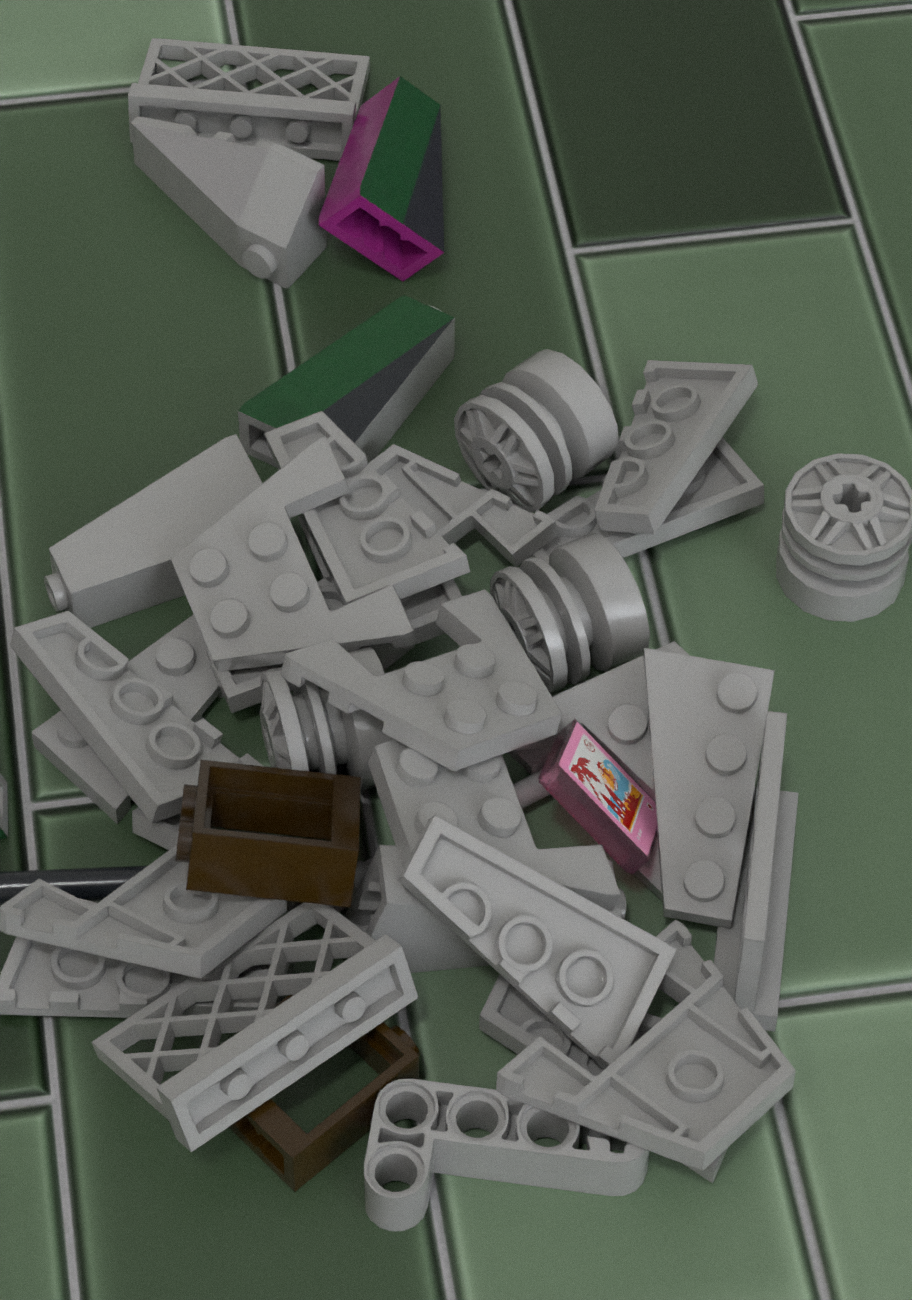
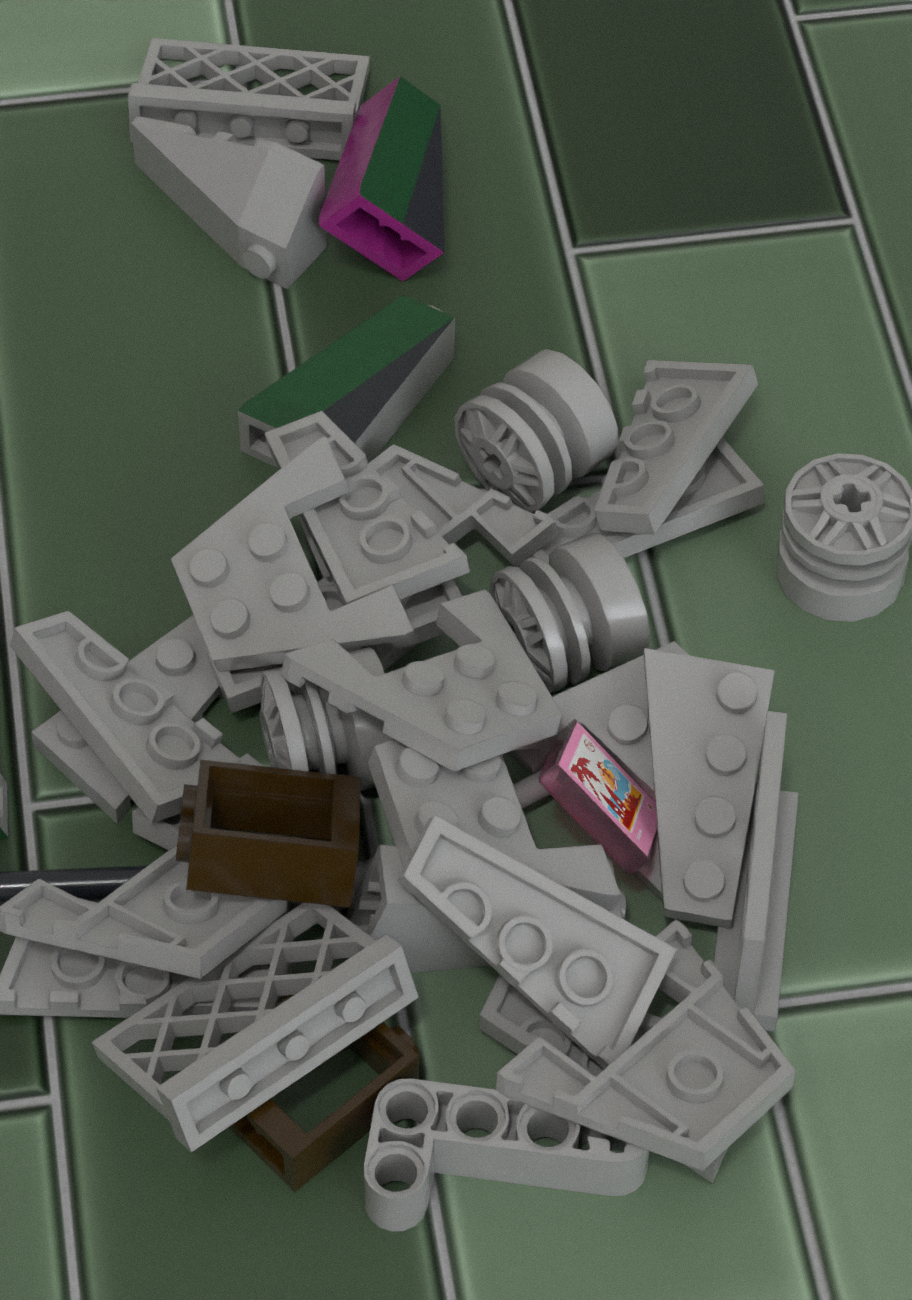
light grey slope [44,434,263,628] -> none

